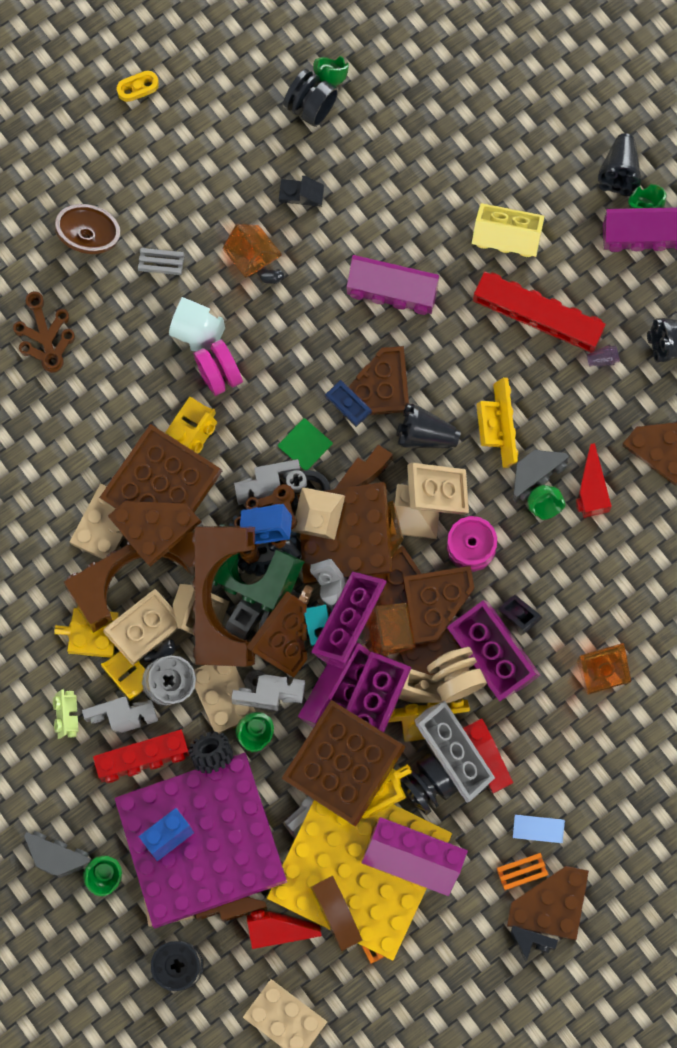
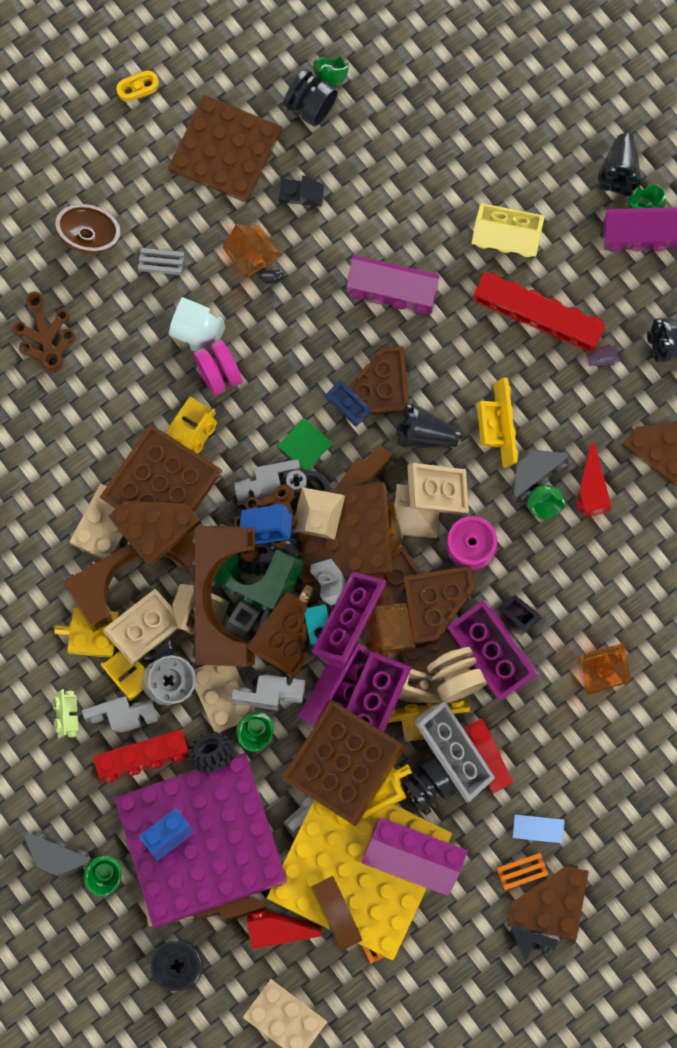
none -> reddish brown plate [168,95,282,203]

